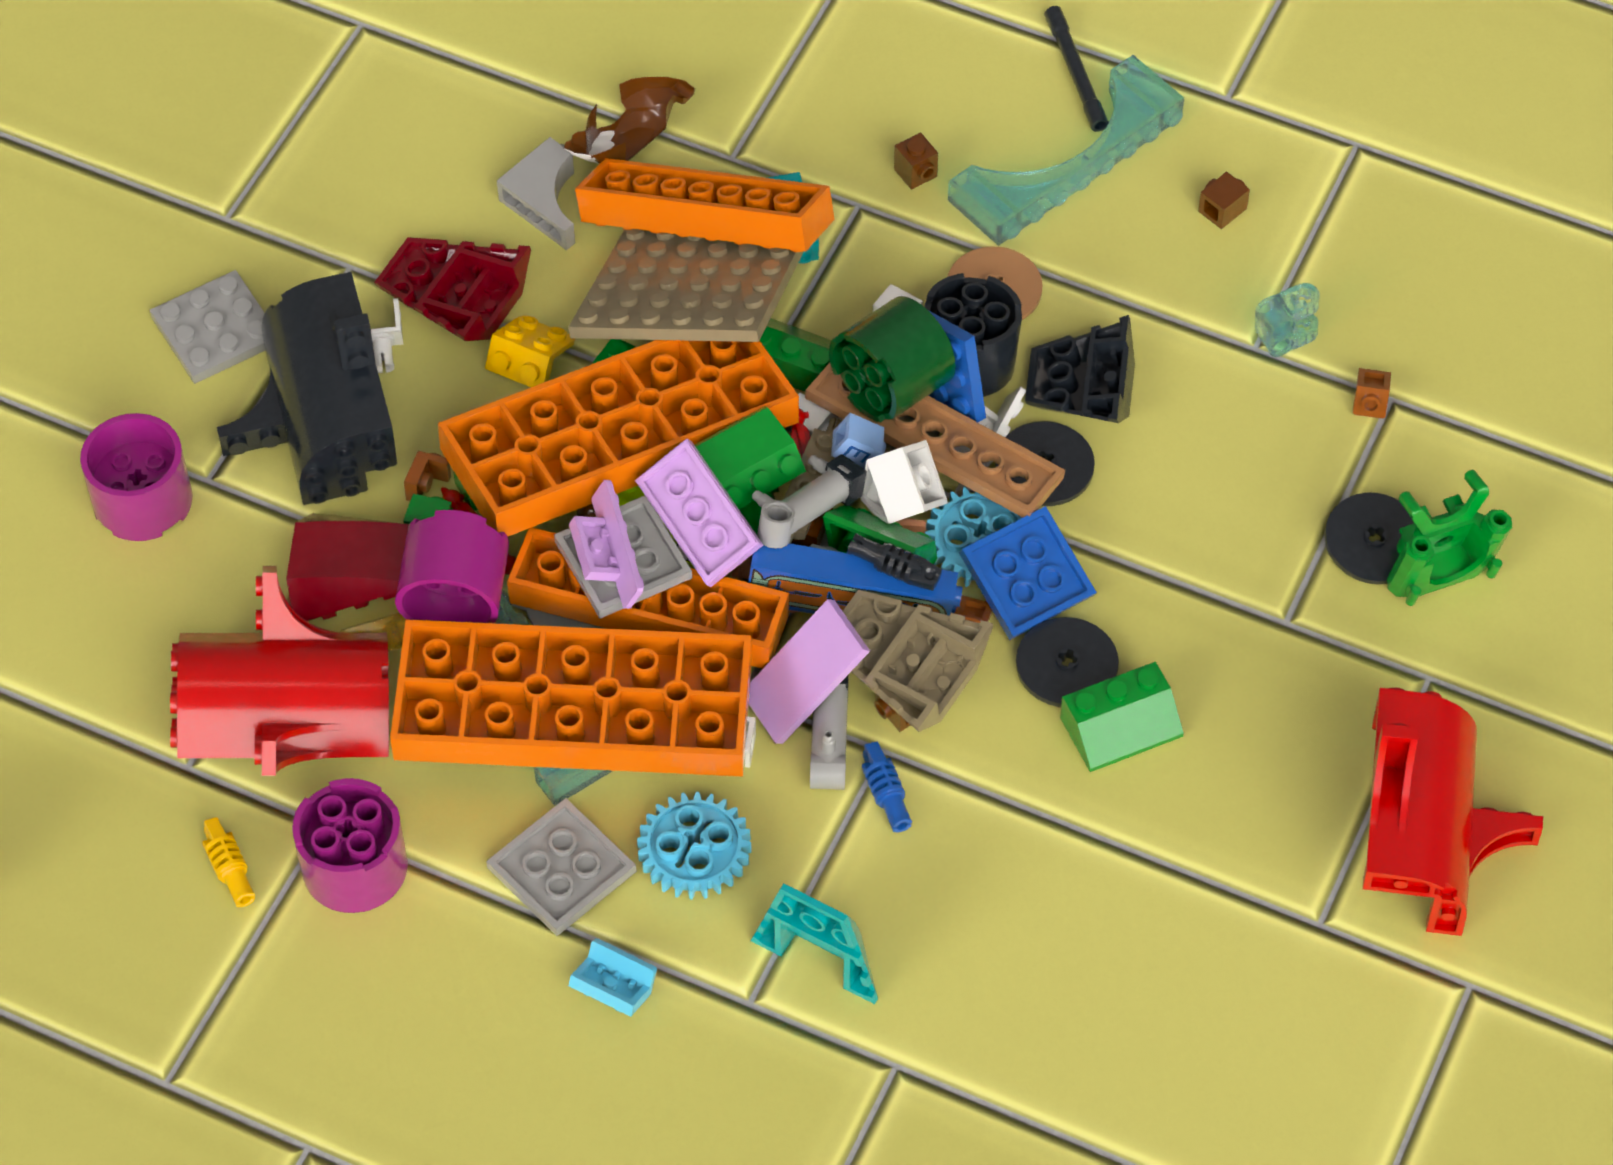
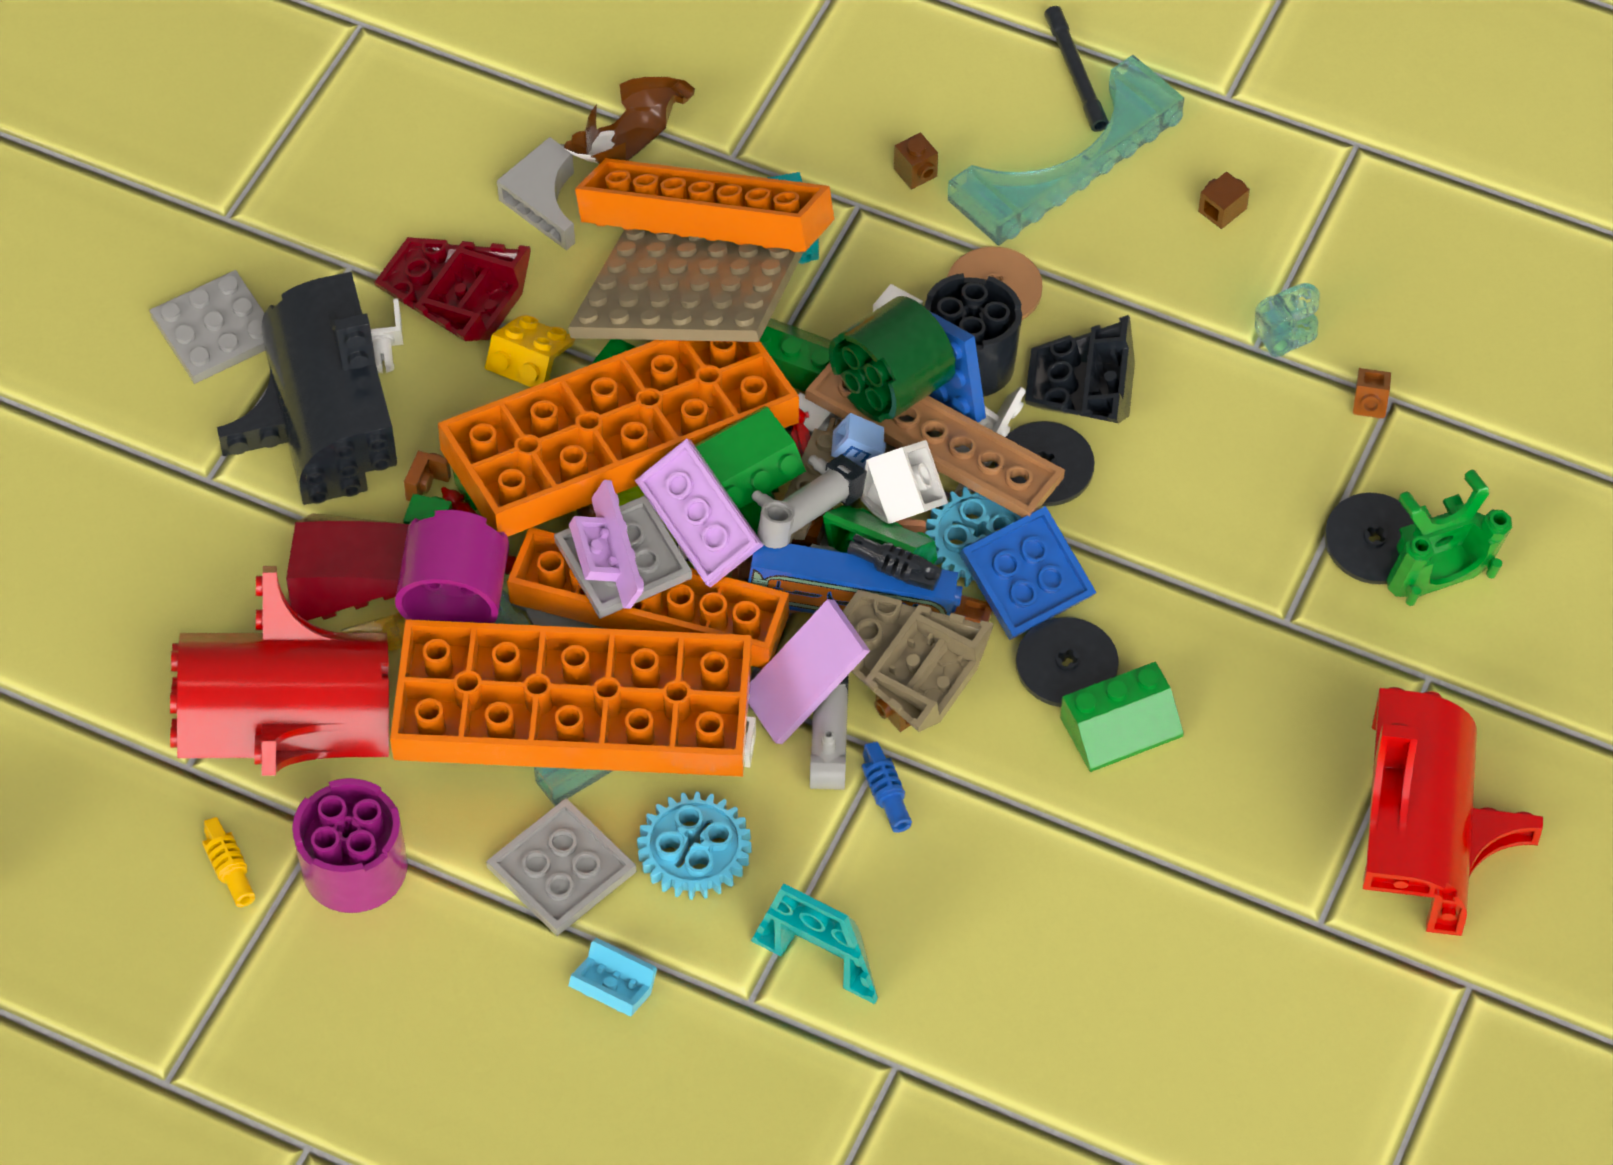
magenta brick [80,413,193,541] -> none

